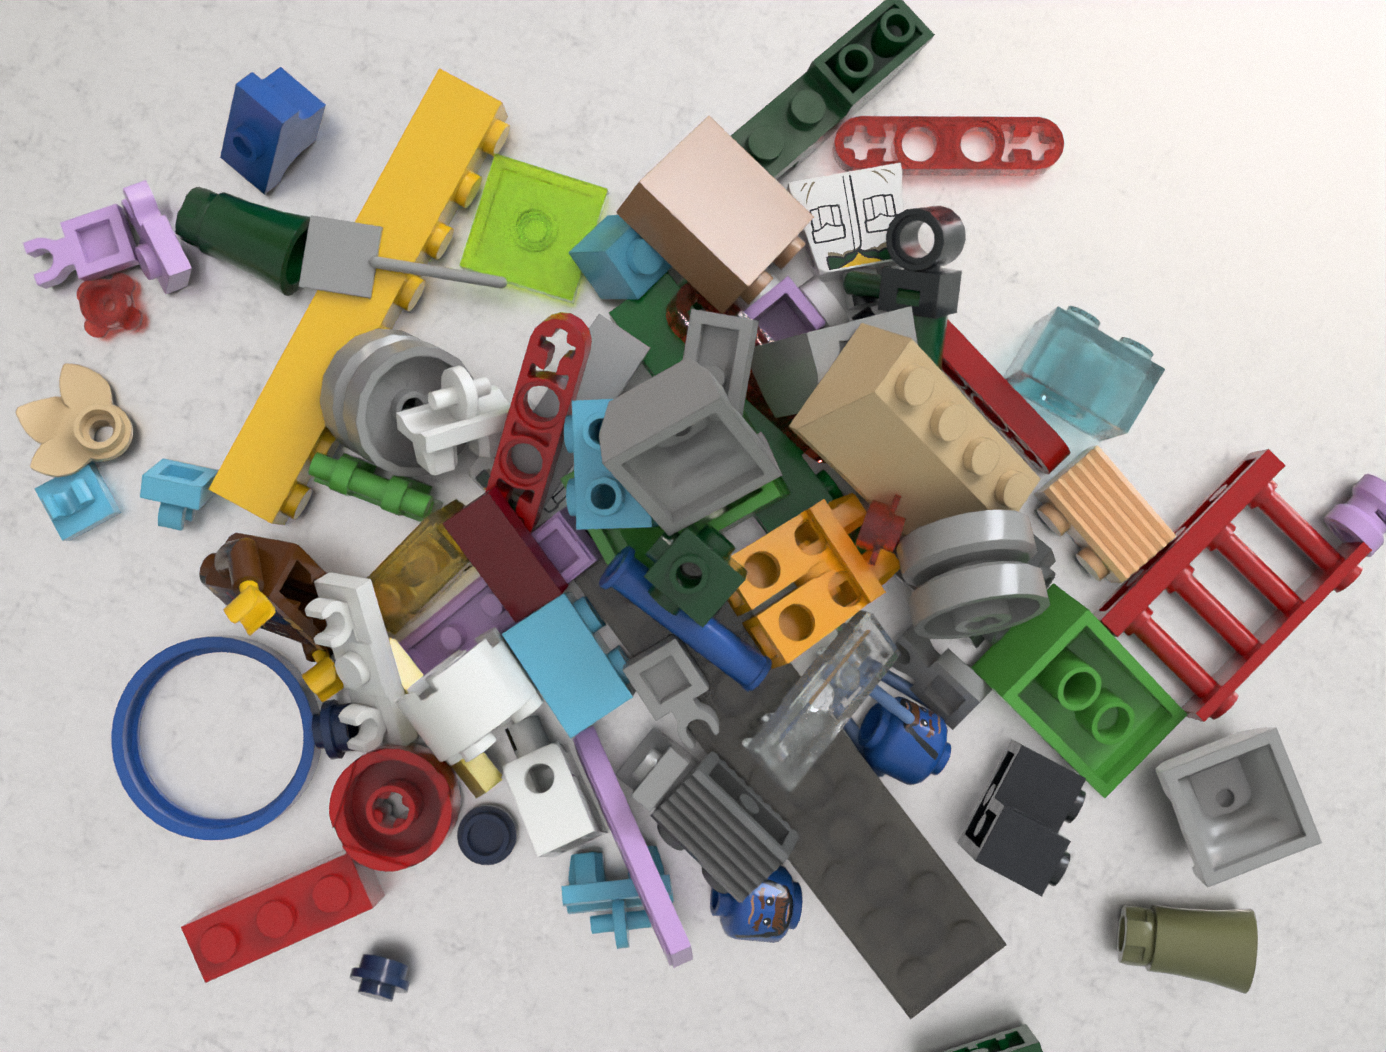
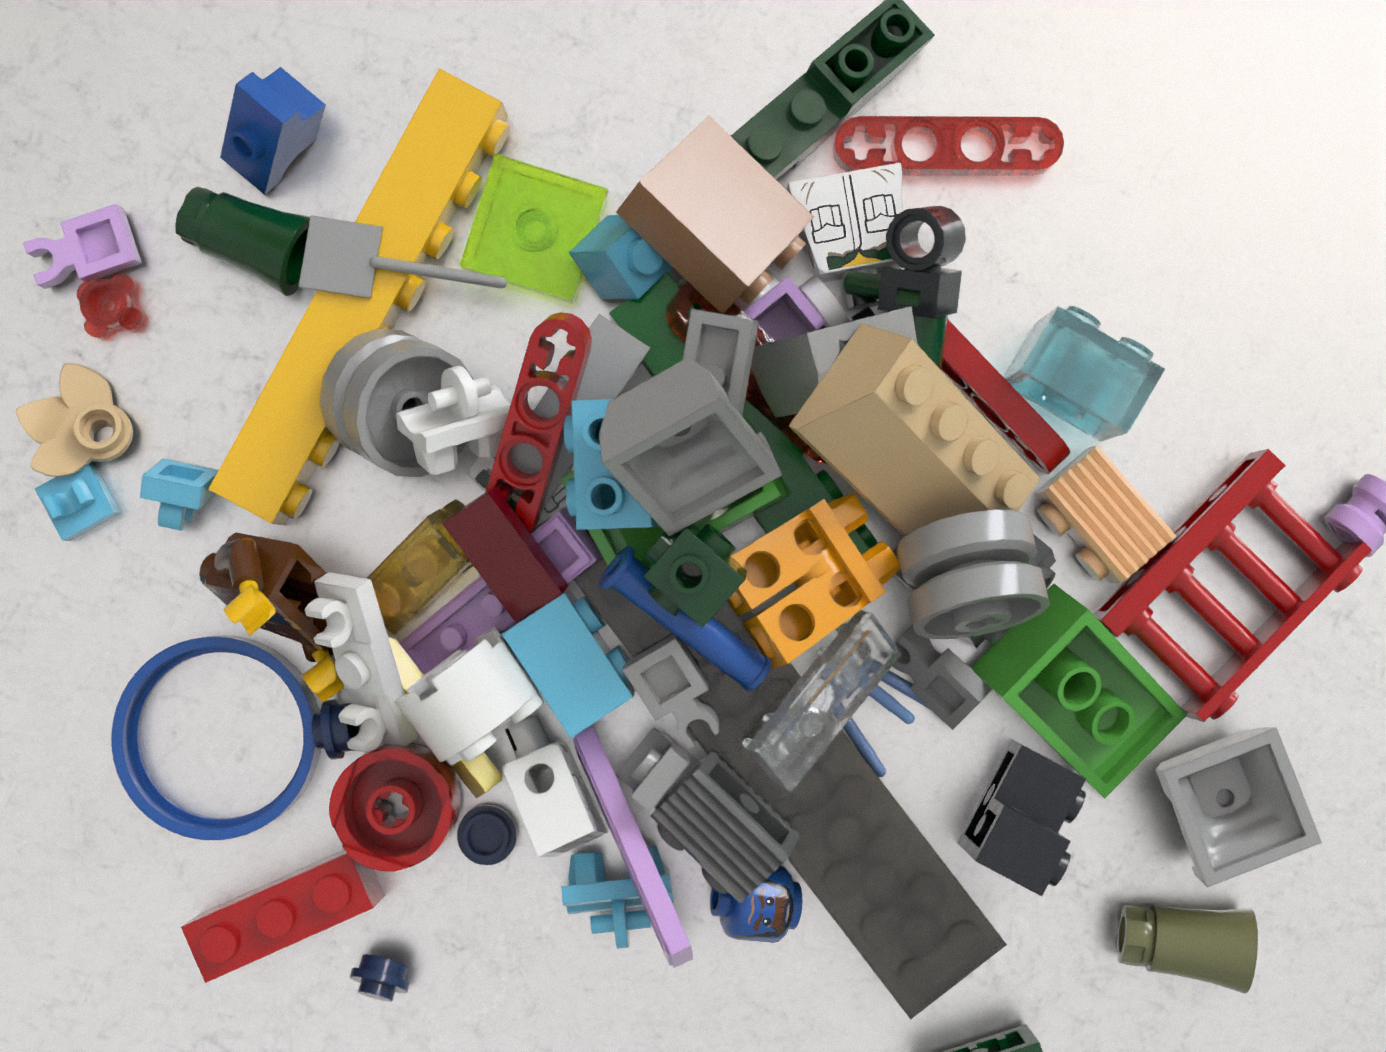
lavender plate [121,180,192,295] -> none
bright green plate [308,452,443,524] -> none
clear red plate [855,494,907,566] -> none
blue head [858,696,951,785] -> none

